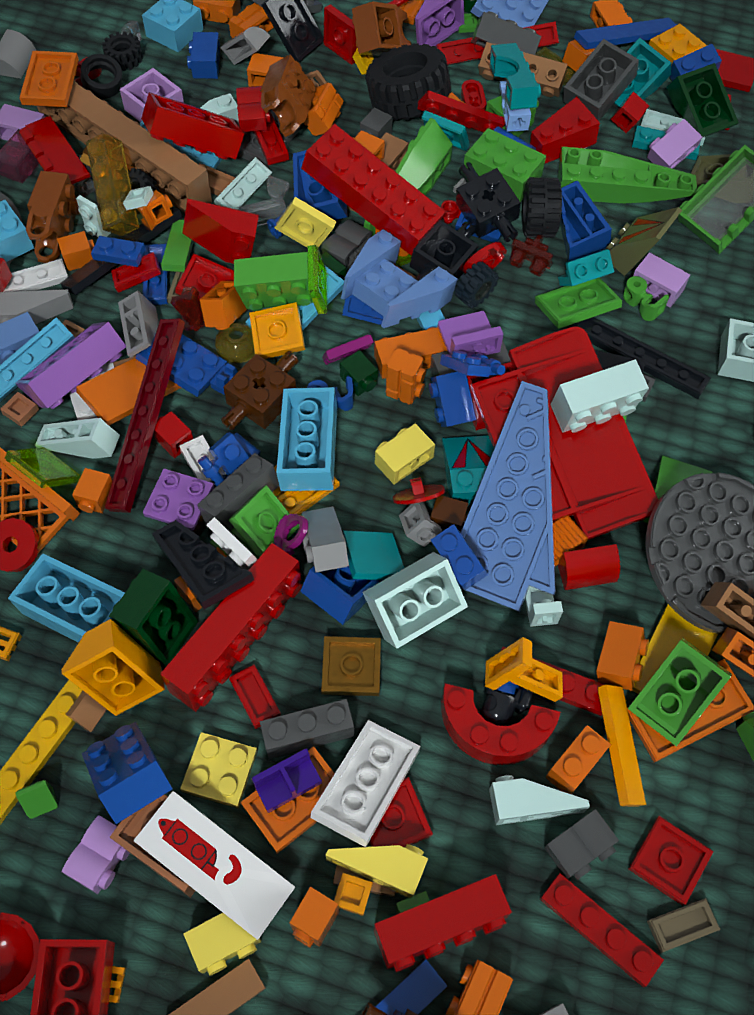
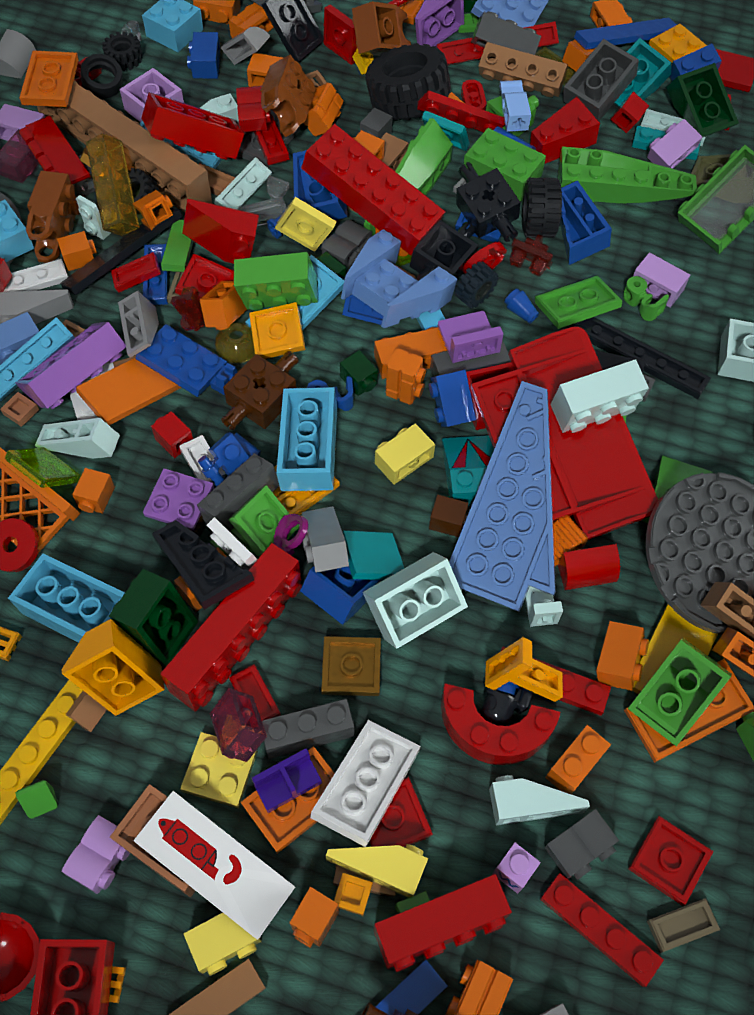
blue brick [81,721,172,824] -> none
blue plate [91,236,146,267] -> none
dark red tile [105,318,185,513] -> none
light aqua tile [123,186,154,210] -> none
clear neon green tile [307,245,327,314] -> none
magenta tile [322,334,374,365] -> none
red piece [393,477,445,504] -> none
light grey bracket [399,502,442,547] -> none
blue brick [431,524,489,589] -> none
red plate [440,200,461,224] -> none
blue plate [440,351,505,377] -> none
teal arch [489,43,541,110] -> none
teal bracket [558,249,614,286] -> none
light orange tile [598,685,646,807] -> none
olive slope [606,207,682,276] -> none
none -> clear pink brick [210,688,267,762]
none -> lavender brick [492,843,541,894]
none -> blue cone [504,288,540,324]

